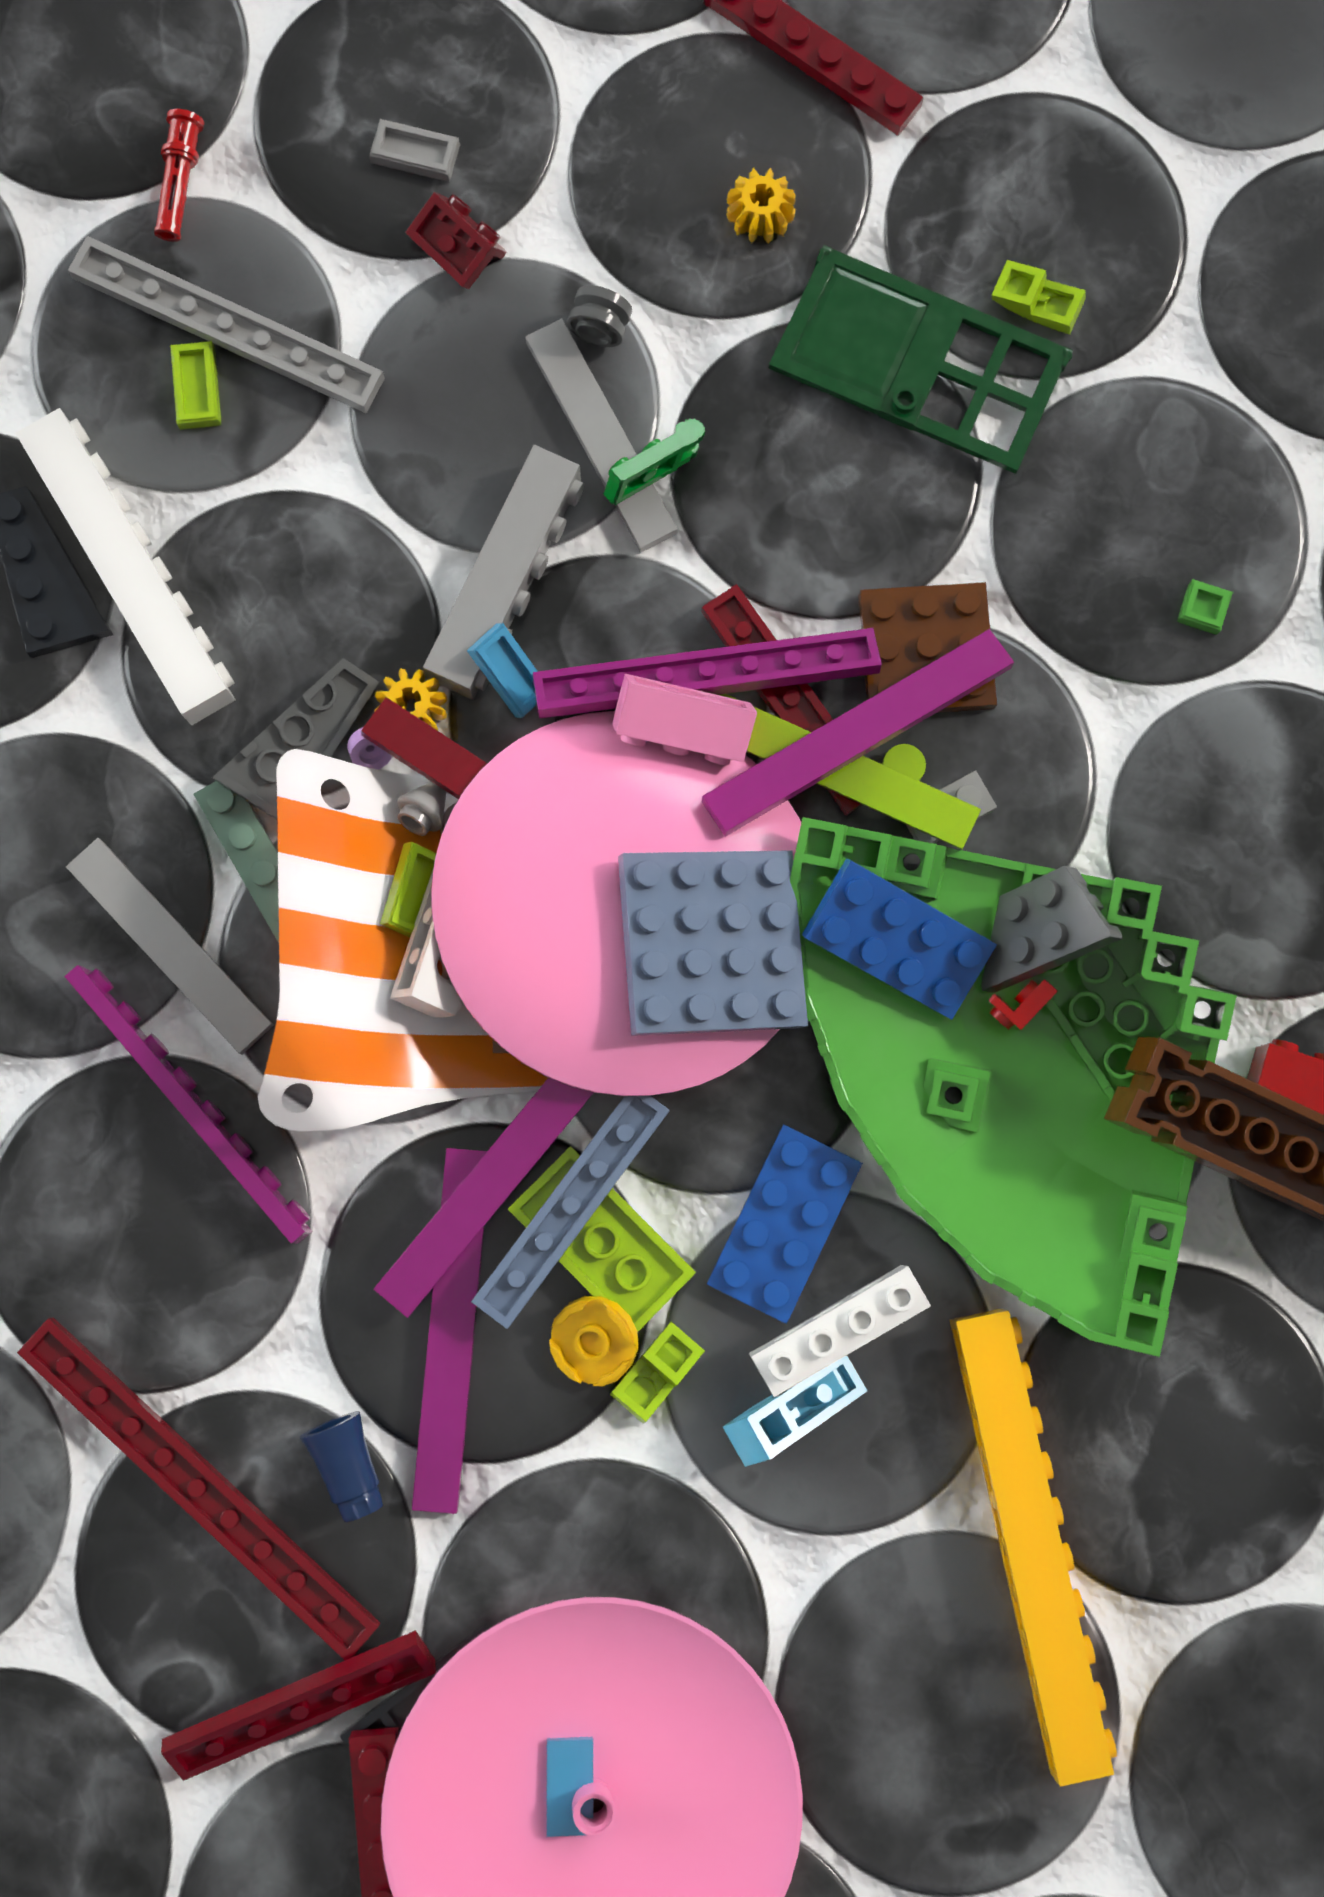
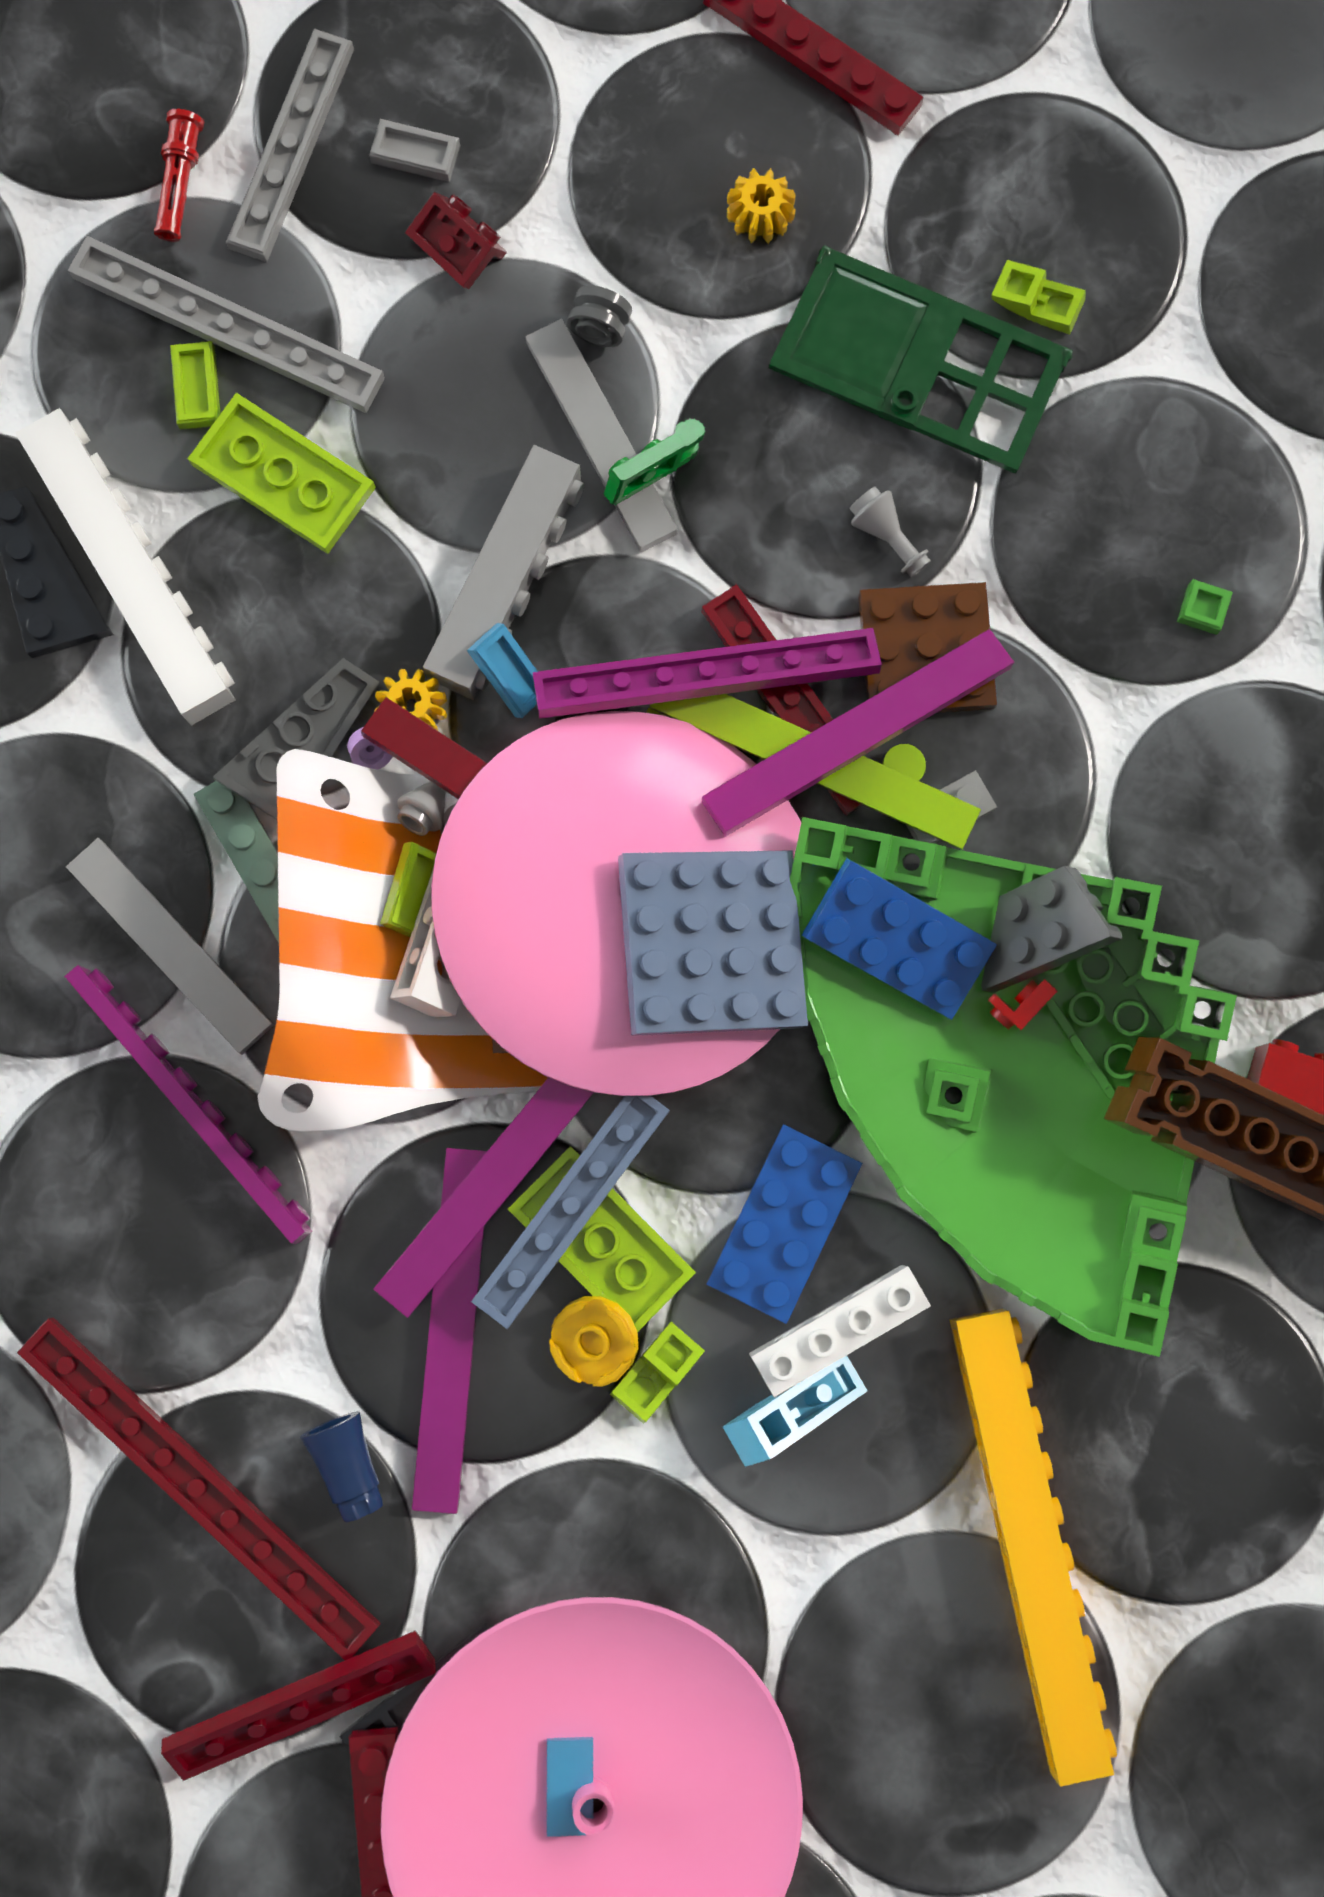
bright pink brick [612,674,757,765] -> none
none -> lime plate [187,393,376,554]
none -> light grey tile [226,29,354,262]
none -> light grey piece [849,486,931,578]

